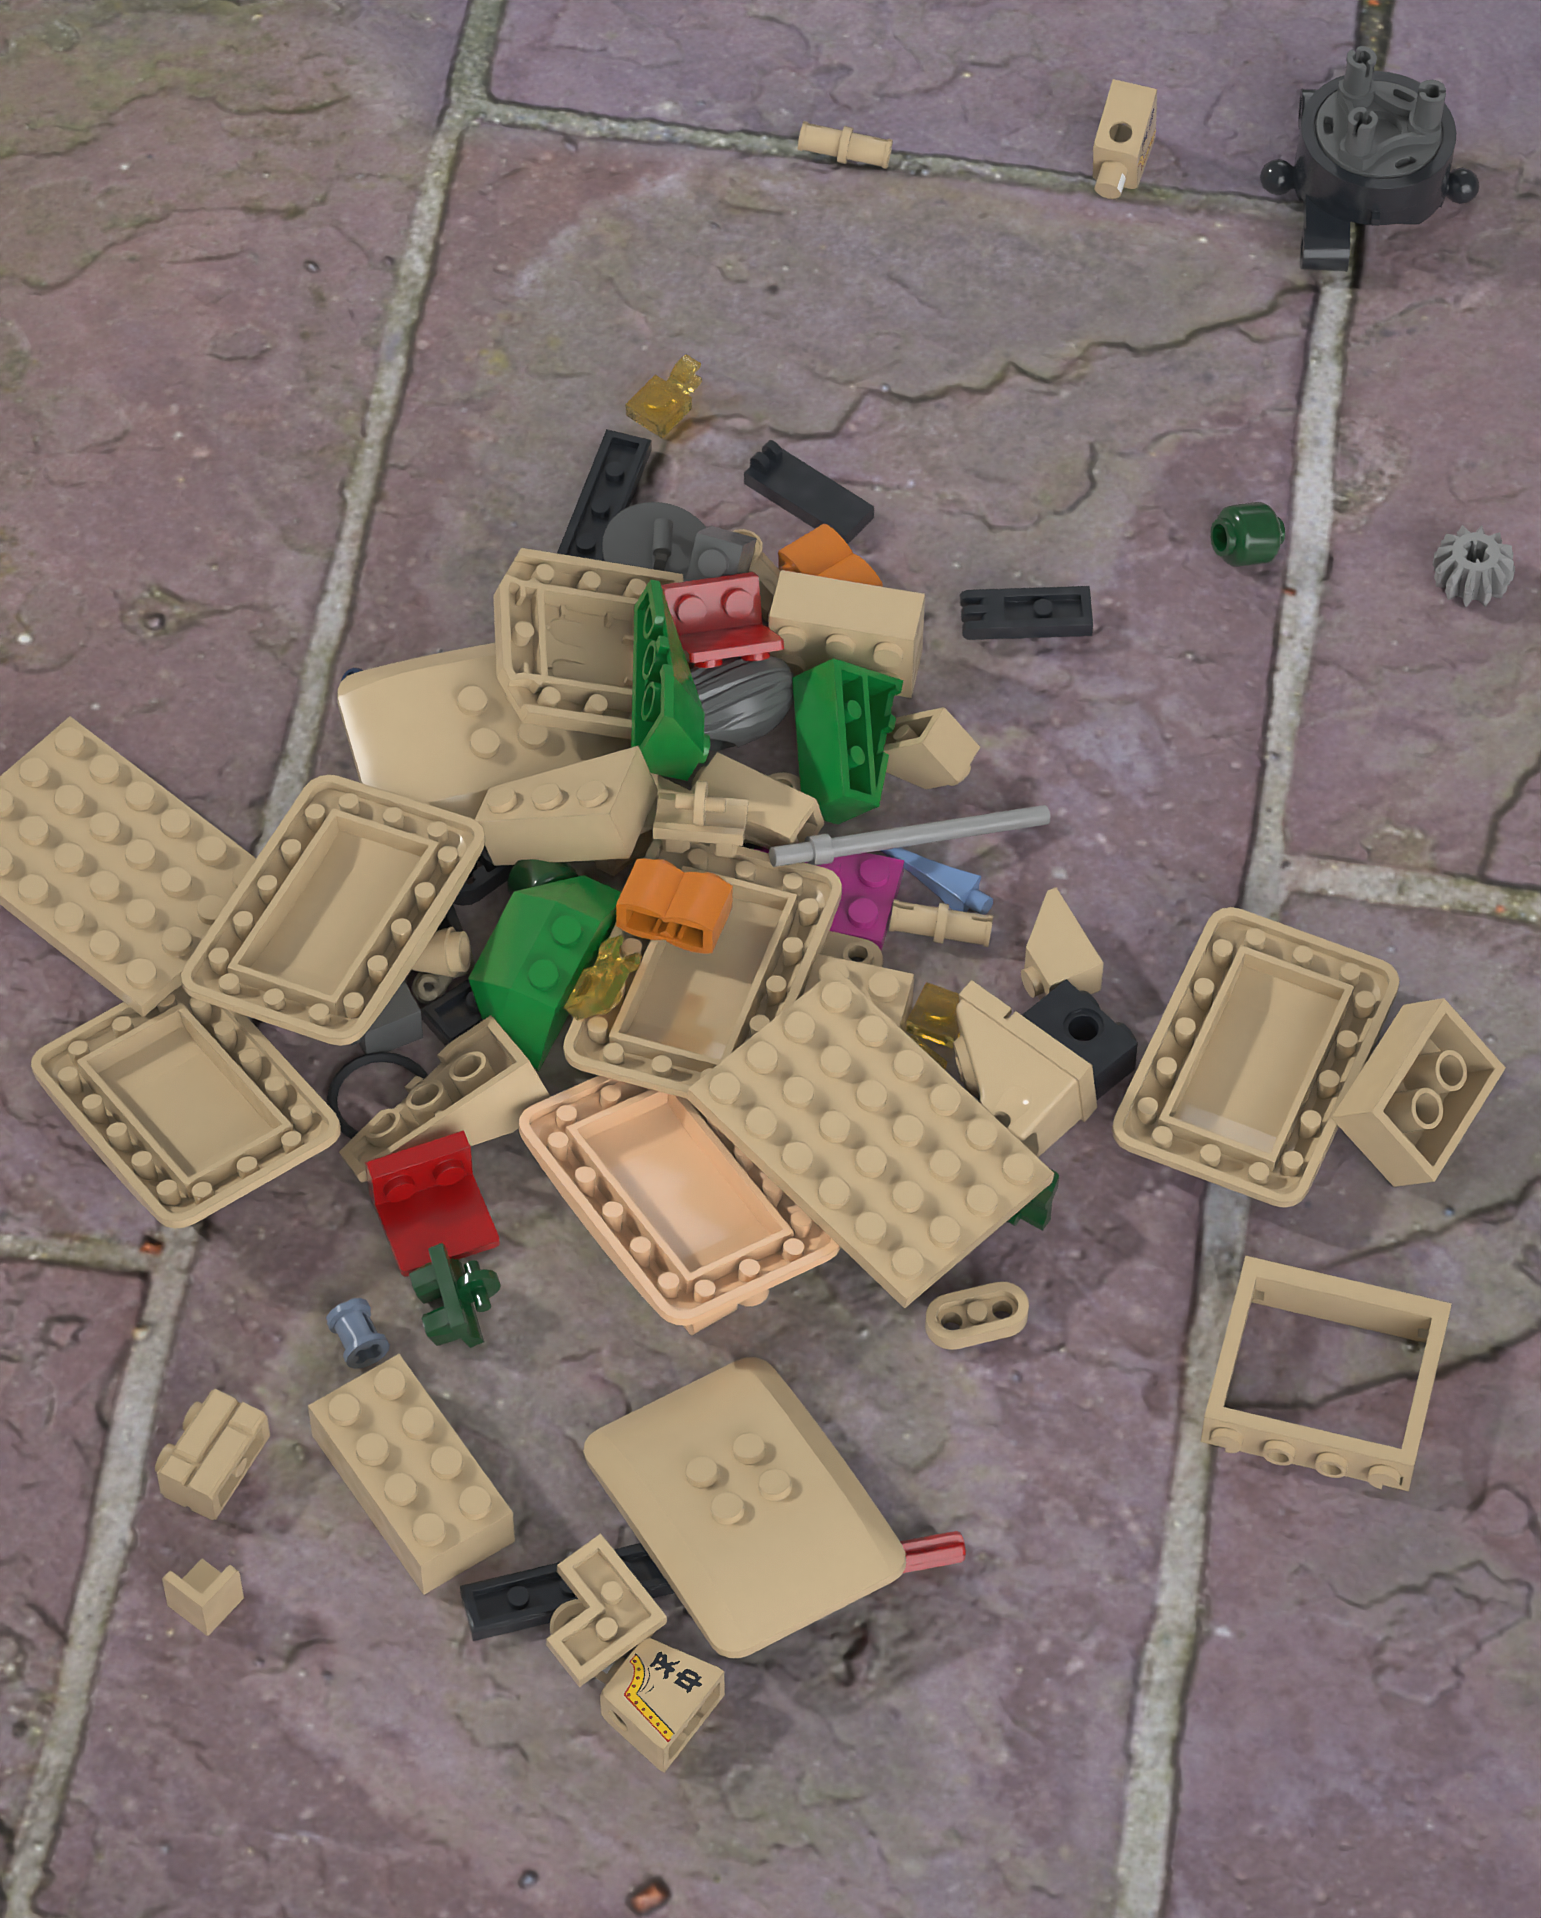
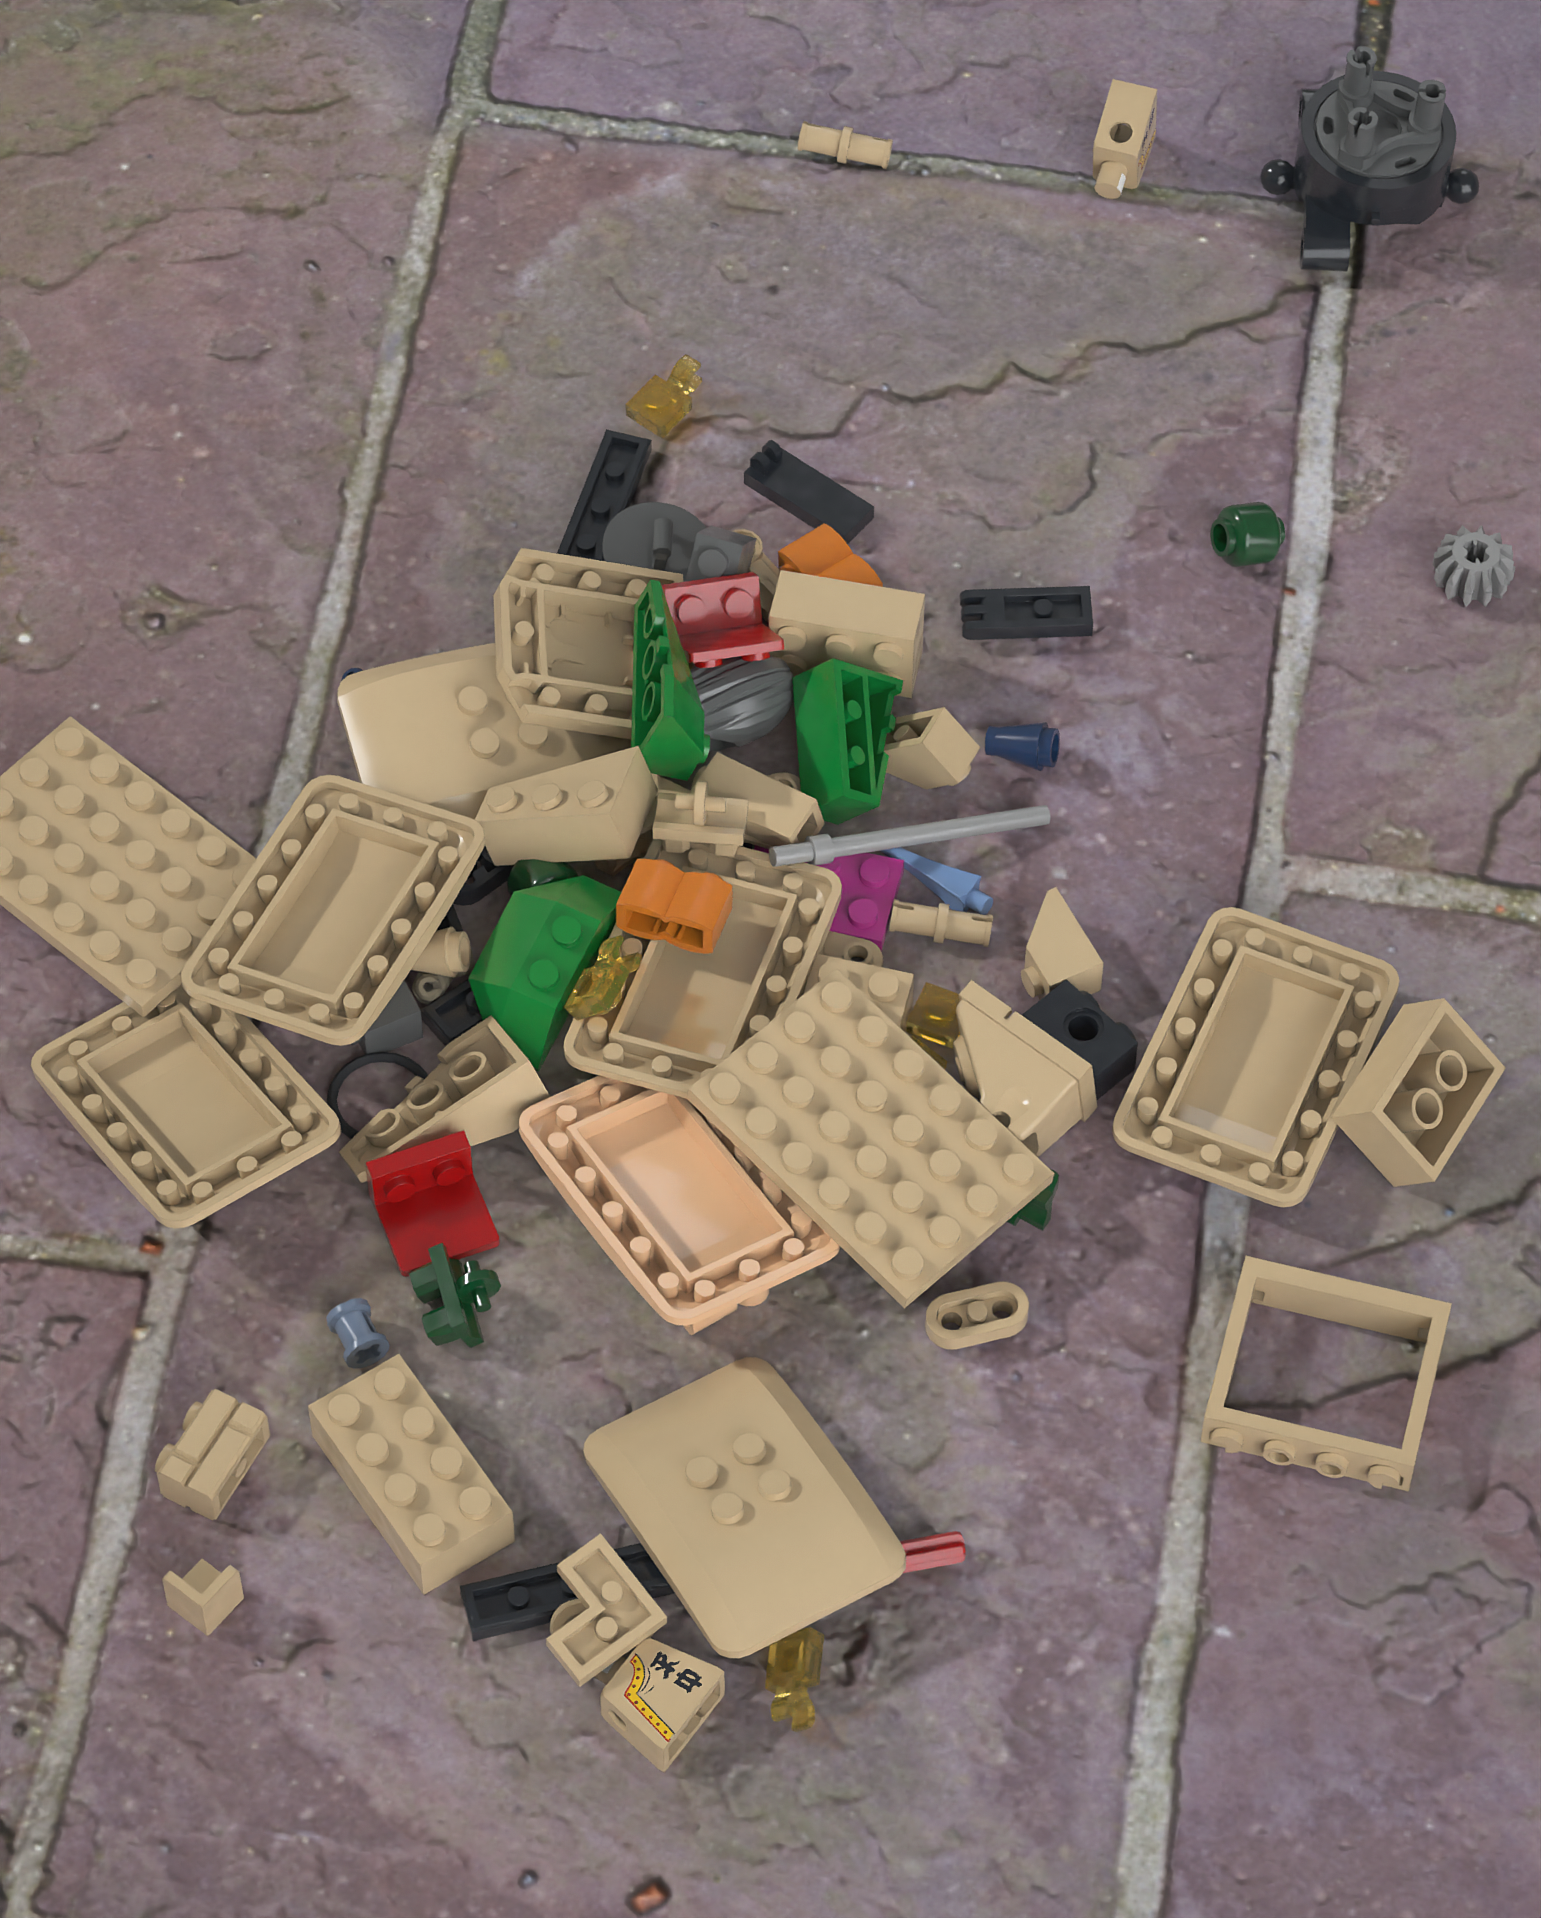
none -> clear yellow plate [765,1627,824,1732]
none -> dark blue cone [985,722,1060,771]

